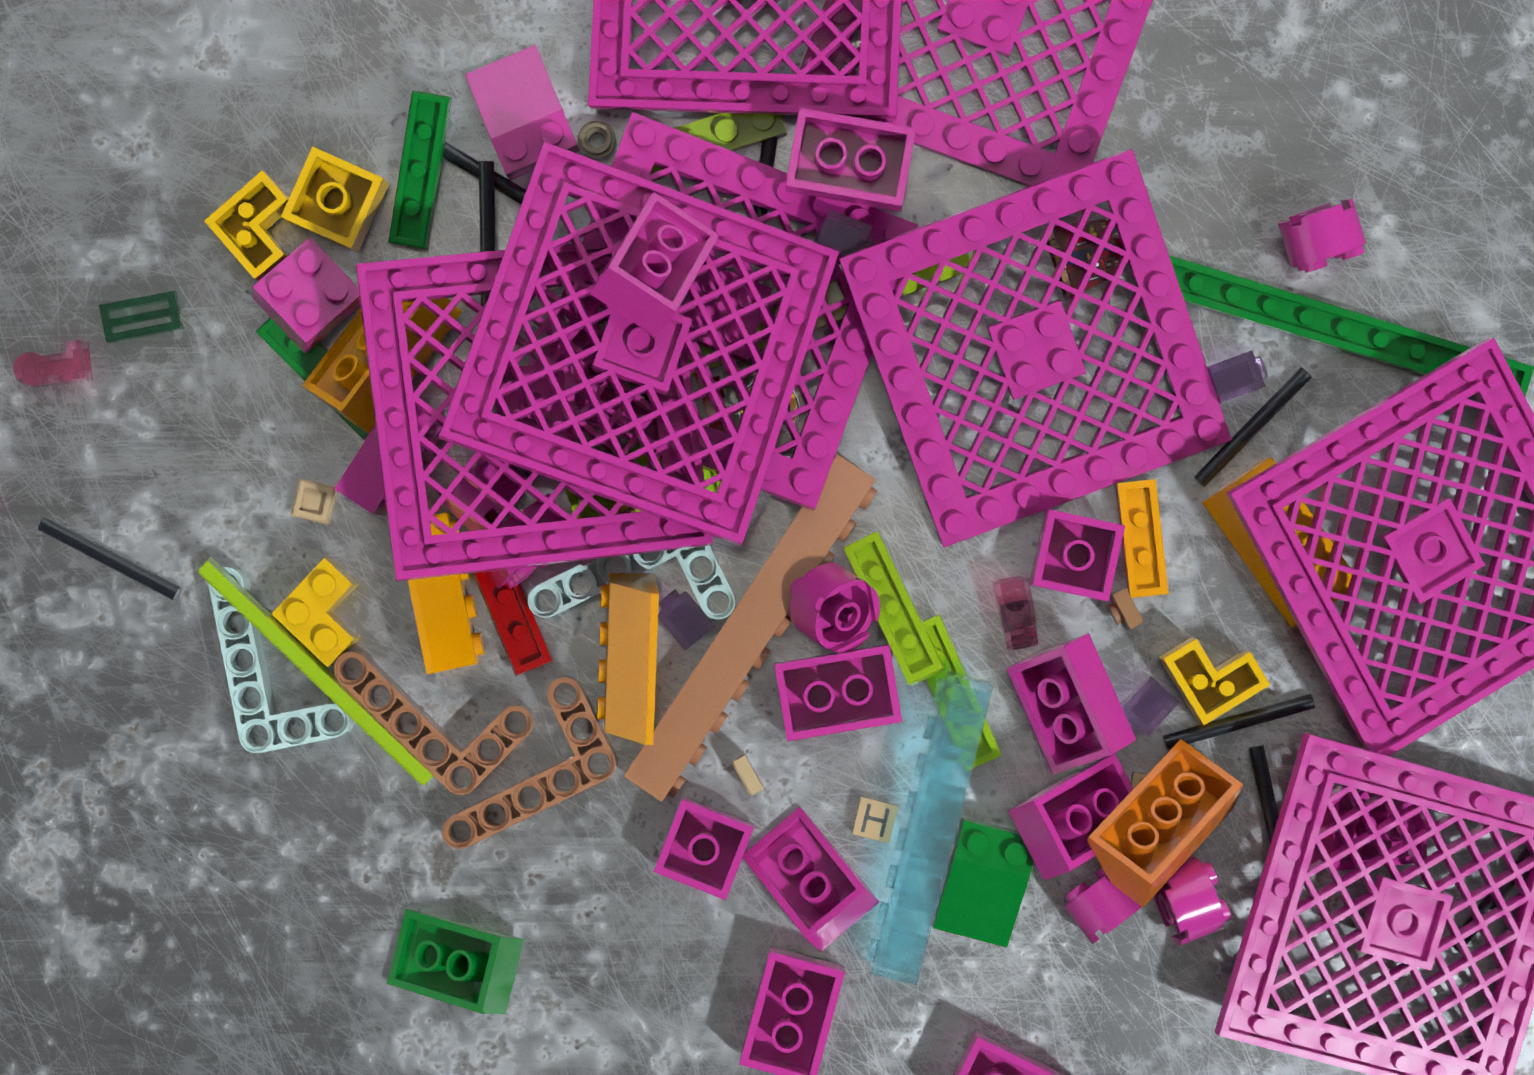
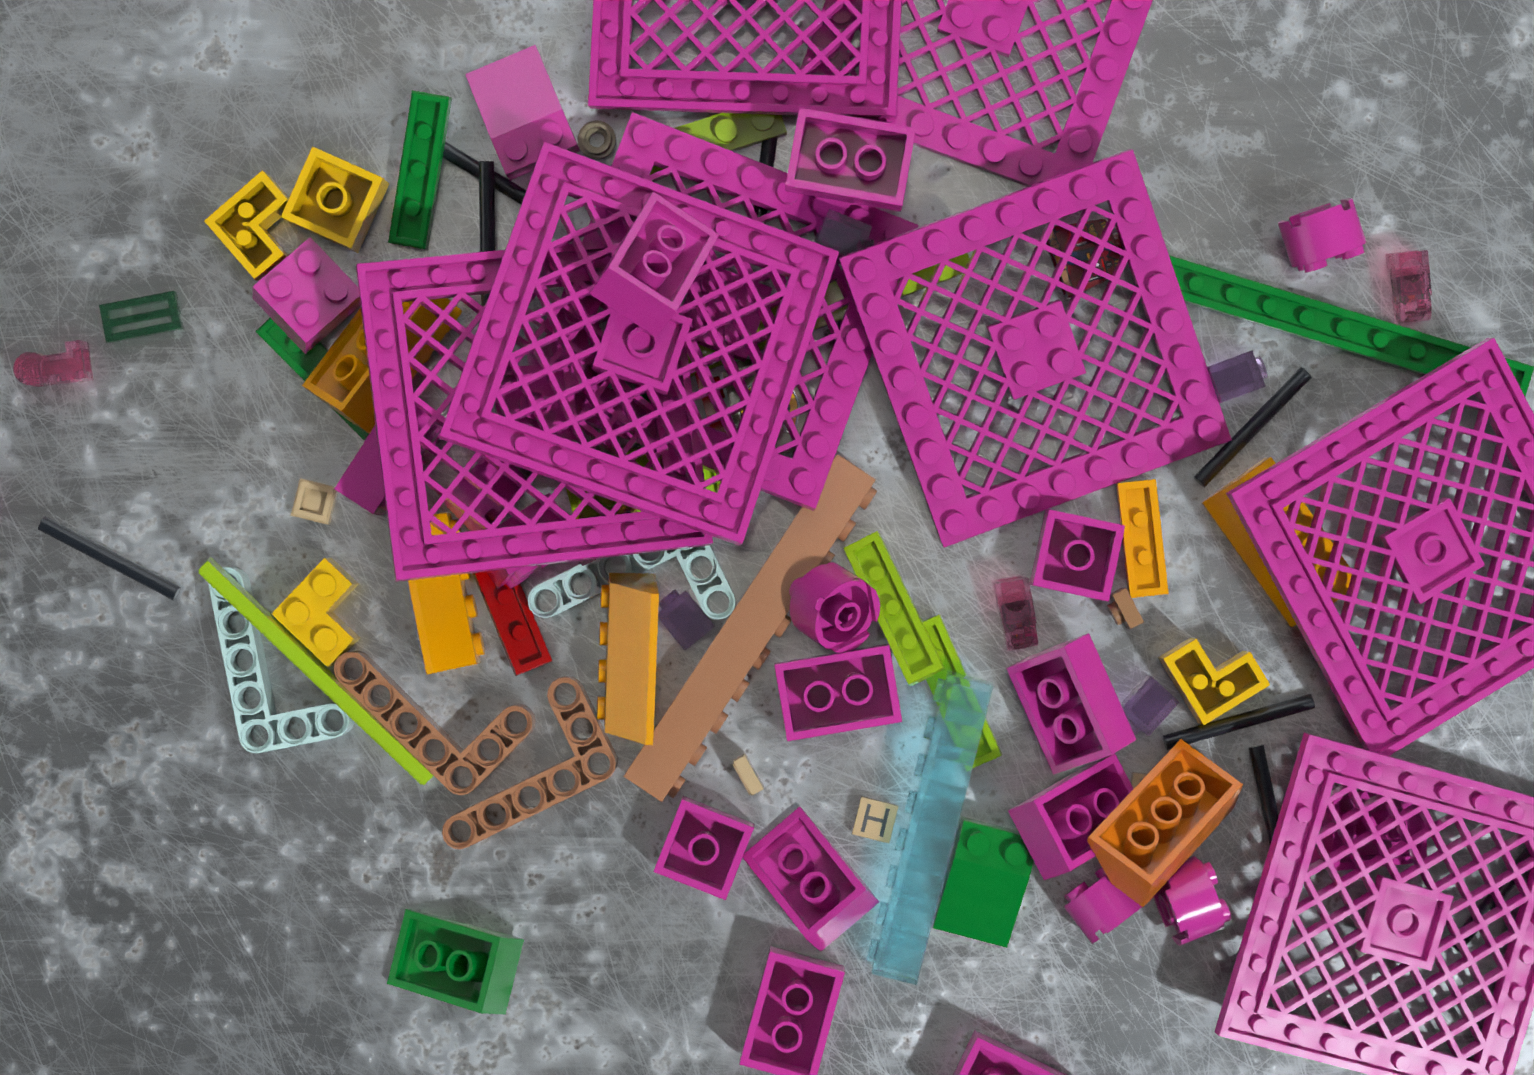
none -> clear pink leg [1385,250,1432,324]

